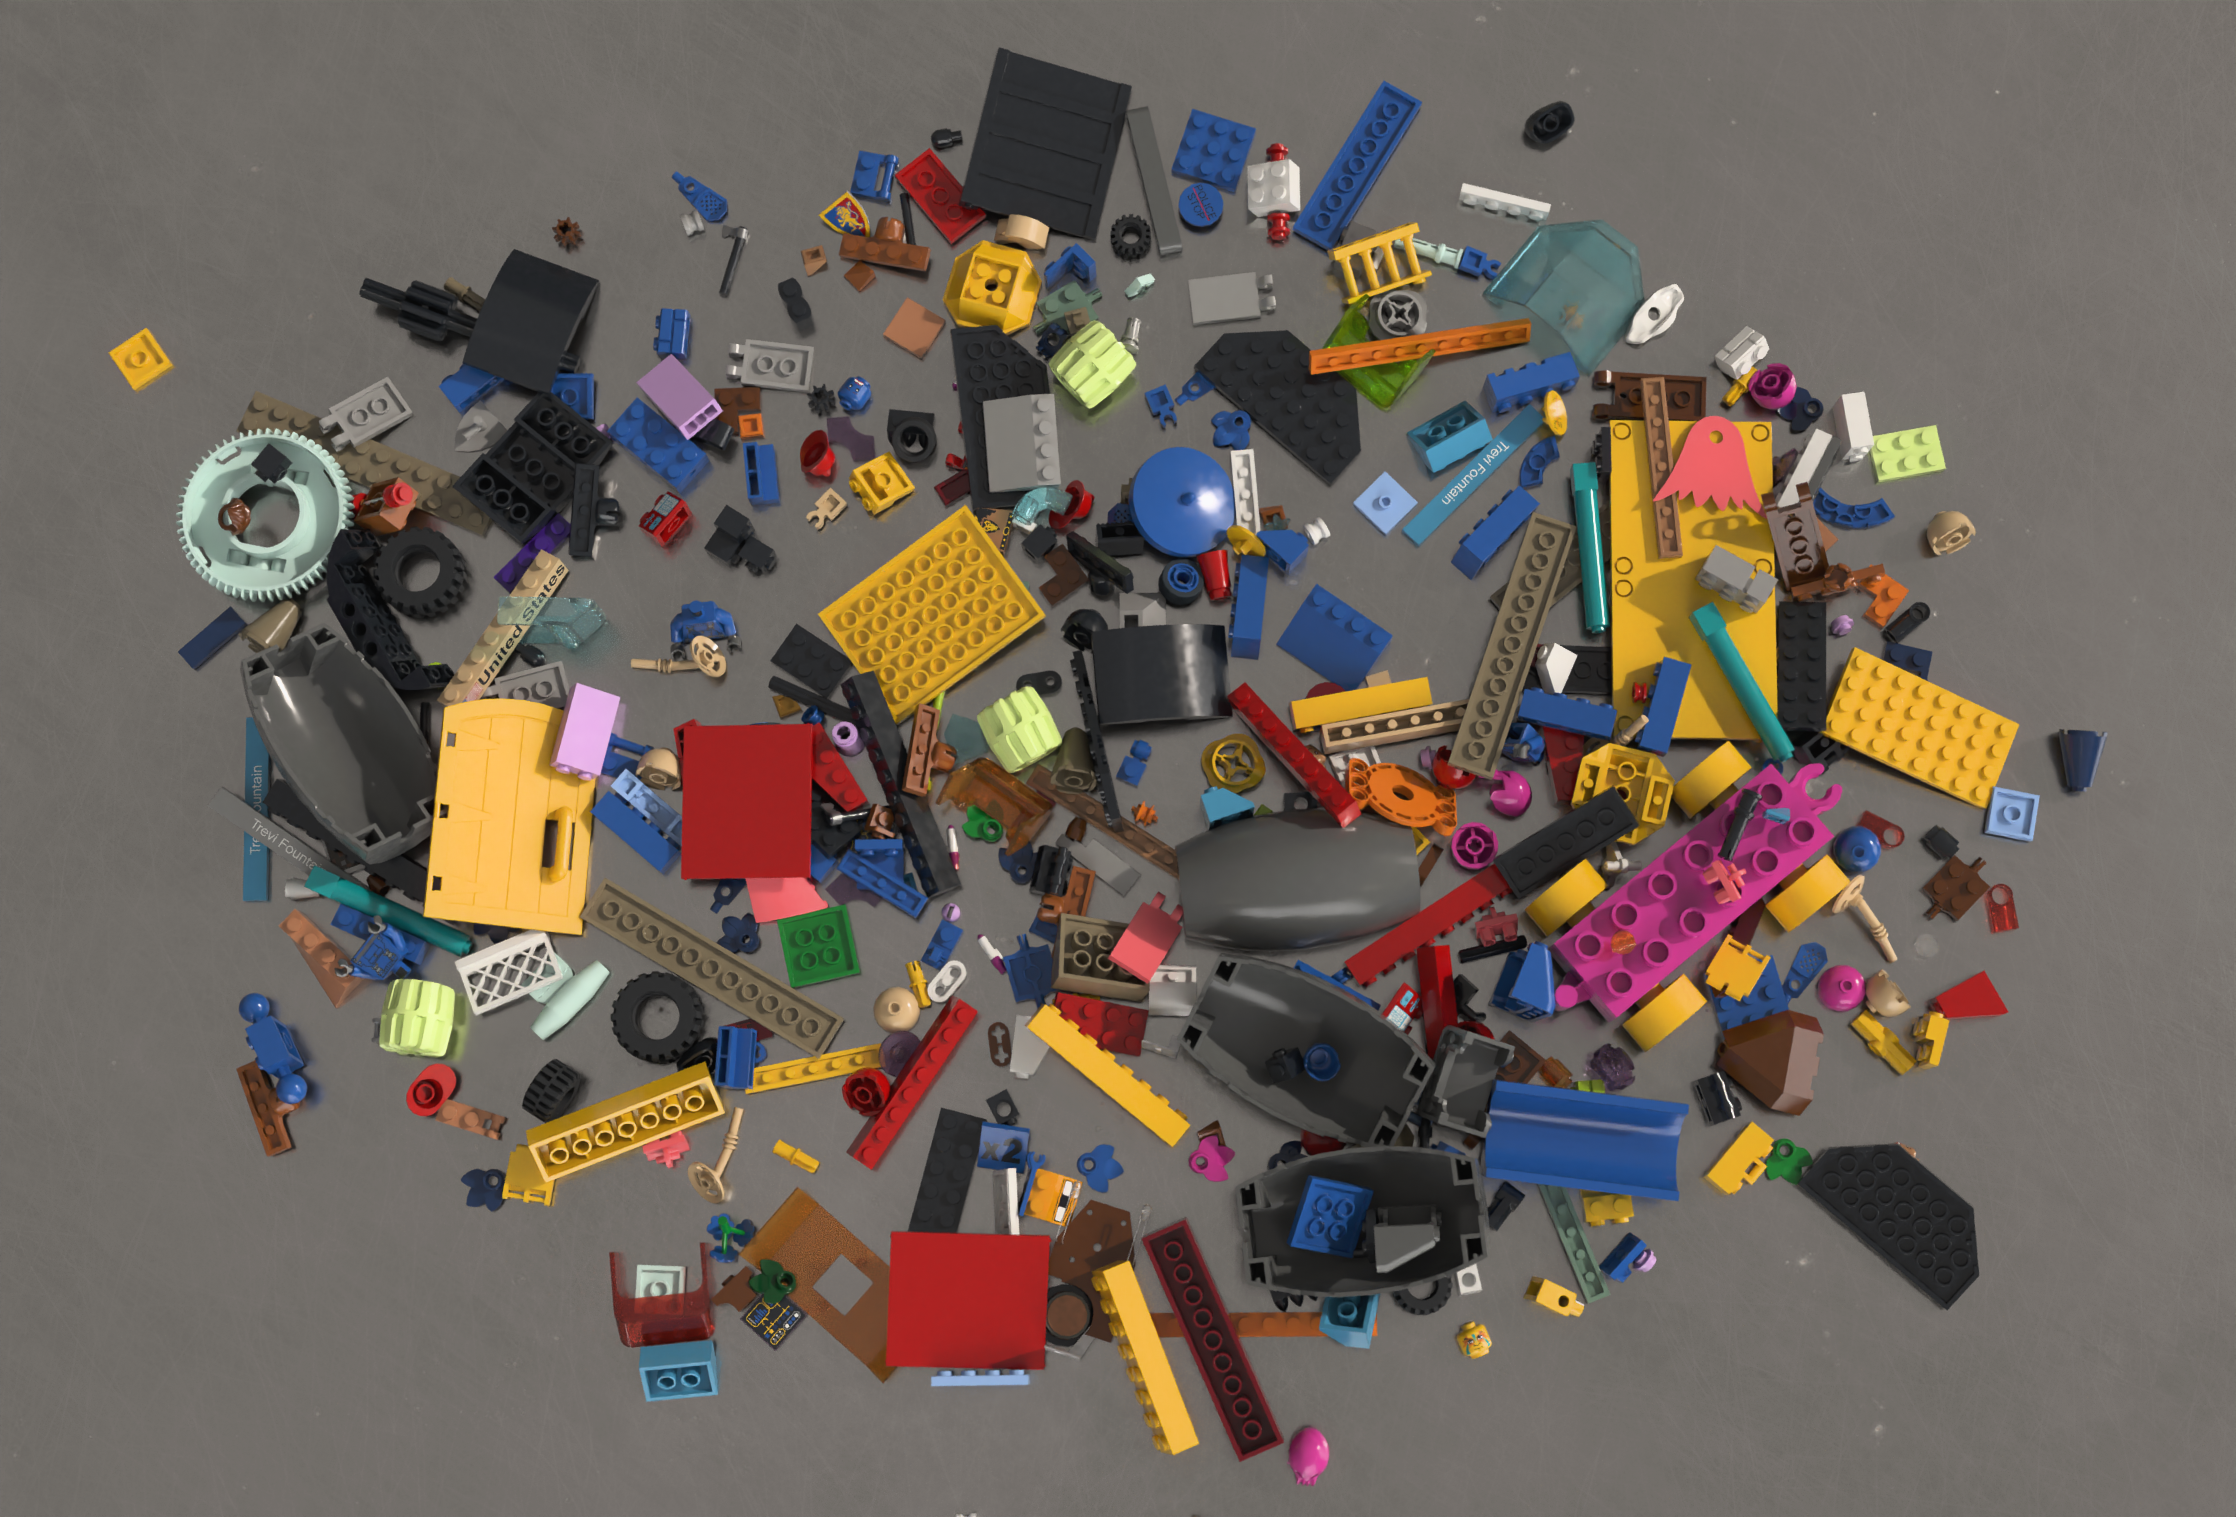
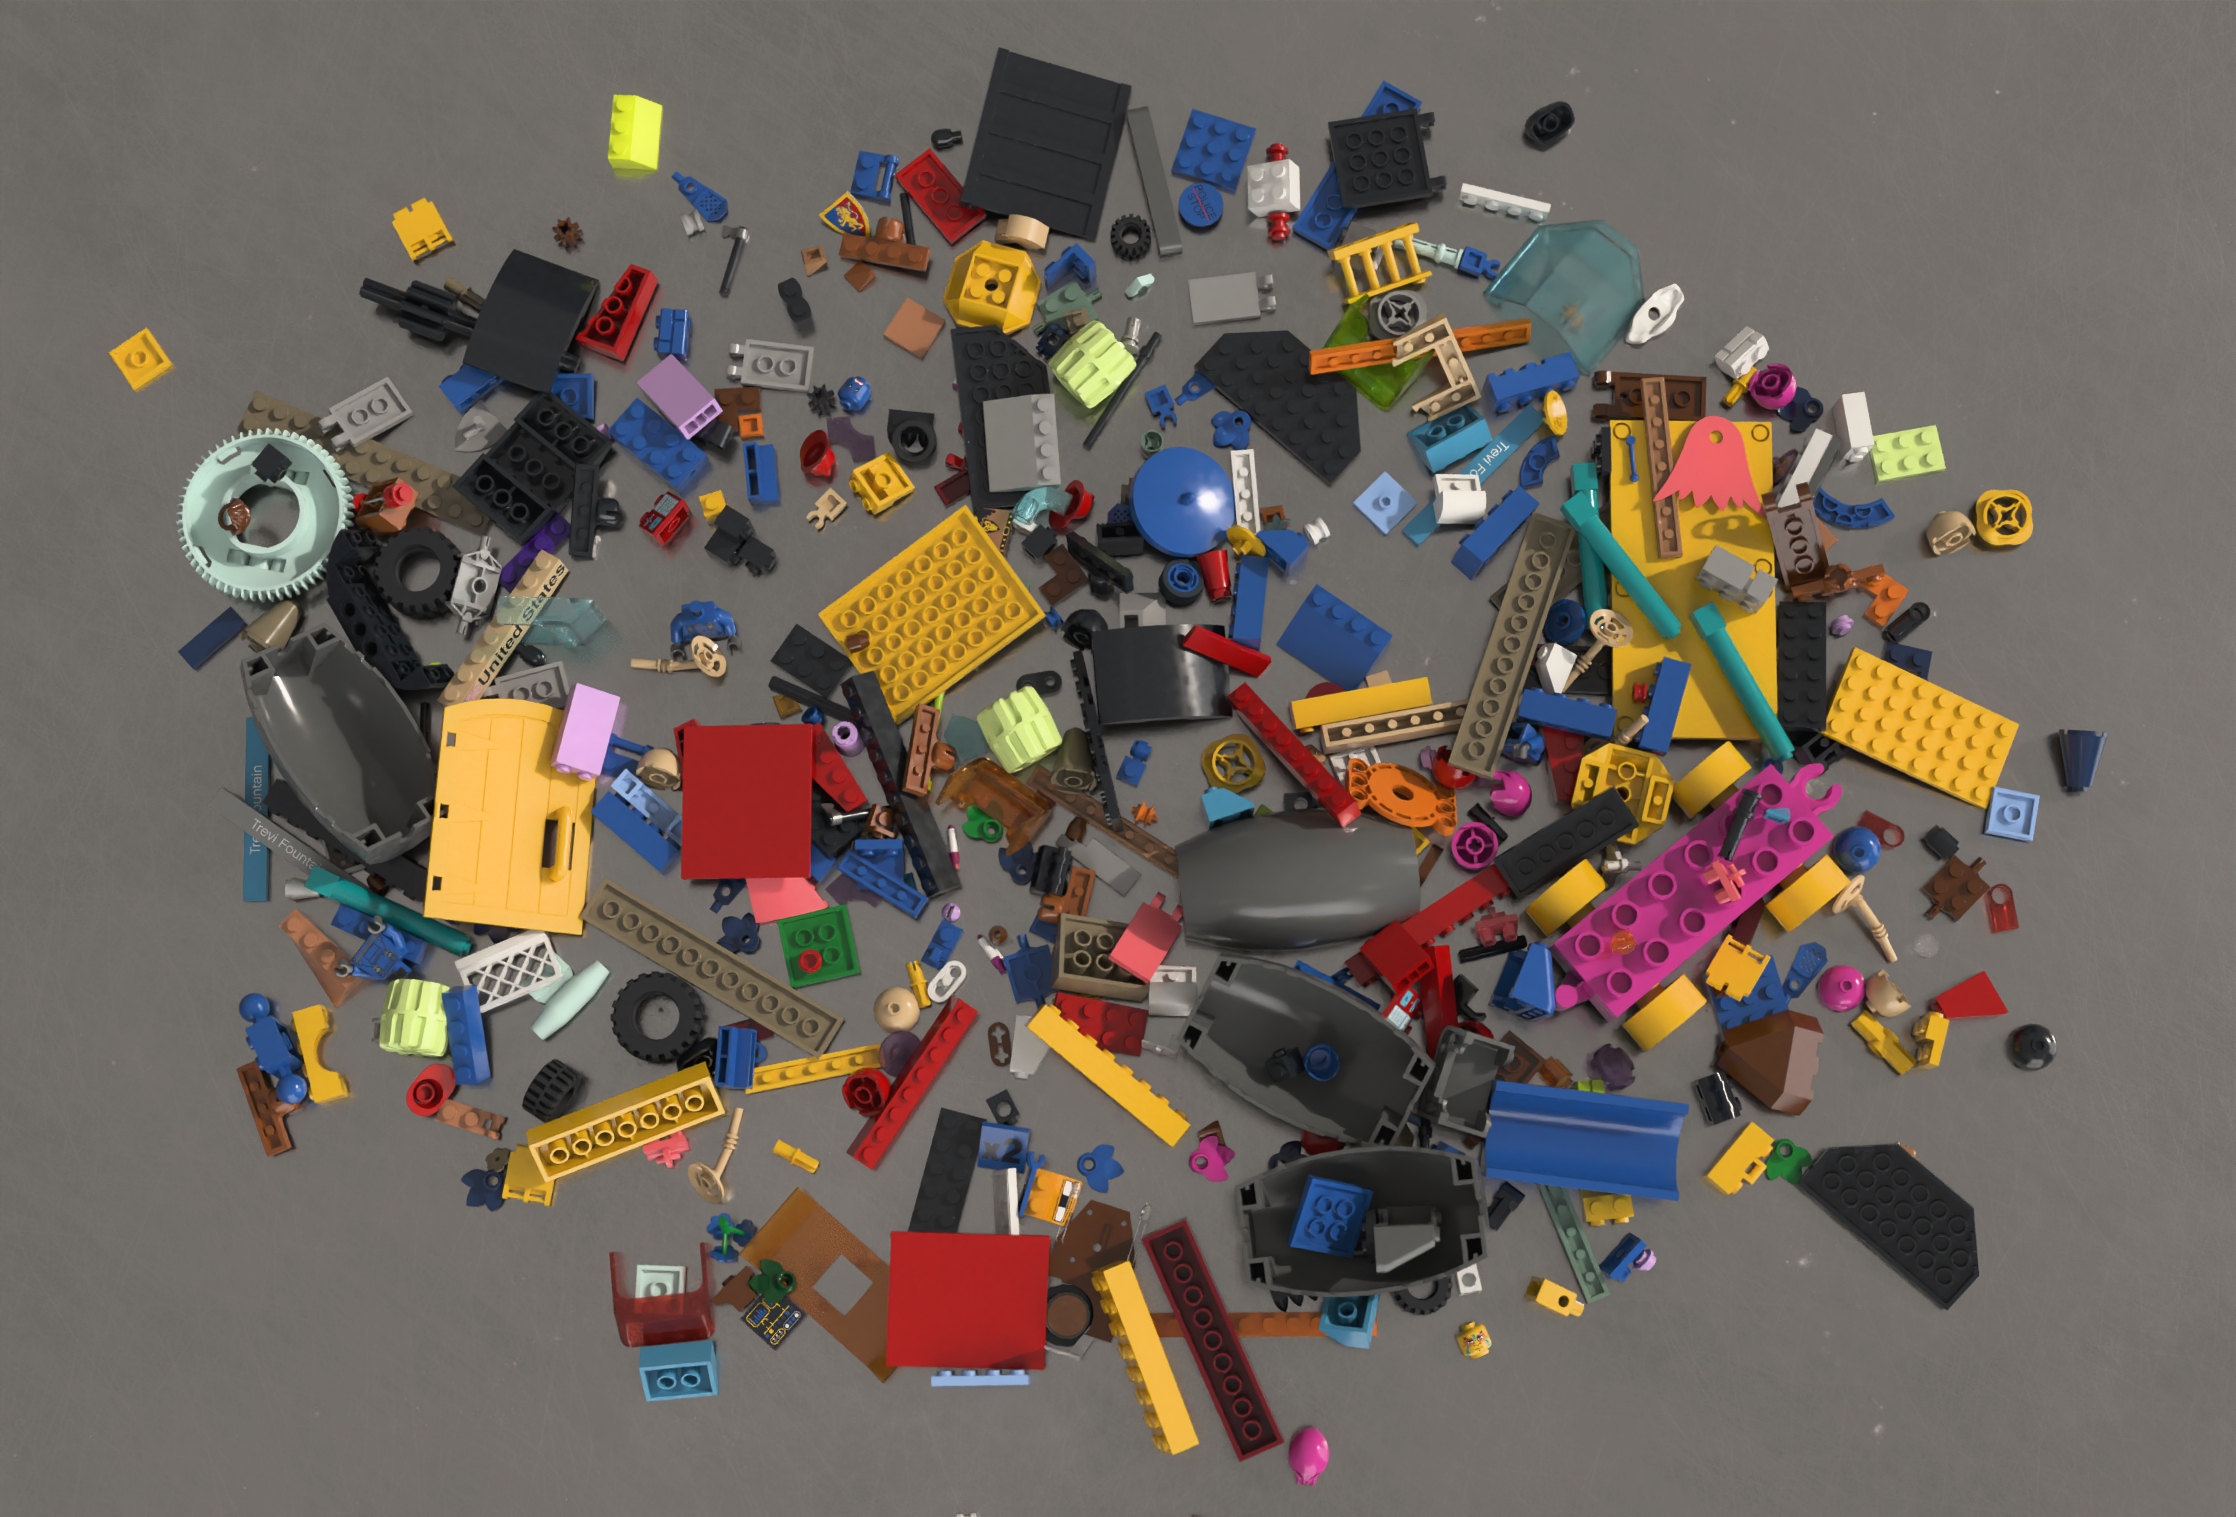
none -> yellow arch [291,1004,348,1104]
none -> yellow plate [392,197,453,261]
none -> blue brick [442,985,491,1085]
none -> light grey plate [445,535,502,635]
none -> dark tan plant [485,1148,510,1172]
none -> red wedge [575,264,658,362]
none -> neon yellow slope [608,95,662,170]
none -> yellow brick [699,490,727,525]
none -> red plate [798,949,822,973]
none -> reddish brown hose [846,633,870,654]
none -> reddish brown hose [989,925,1008,945]
none -> blue bush [1044,607,1064,630]
none -> black bar [1082,332,1162,449]
none -> sand green wheel [1141,430,1163,458]
none -> red tile [1182,625,1272,677]
none -> black plate [1328,108,1447,210]
none -> red brick [1359,920,1435,996]
none -> tan wedge [1392,313,1481,422]
none -> white brick [1432,474,1486,524]
none -> black axle [1467,803,1508,845]
none -> blue tile [1544,599,1587,645]
none -> teal brick [1560,491,1682,640]
none -> tan dish [1562,609,1633,692]
none -> blue hinge [1626,436,1639,483]
none -> yellow piece [1976,490,2033,545]
none -> black cylinder [2007,1024,2057,1071]

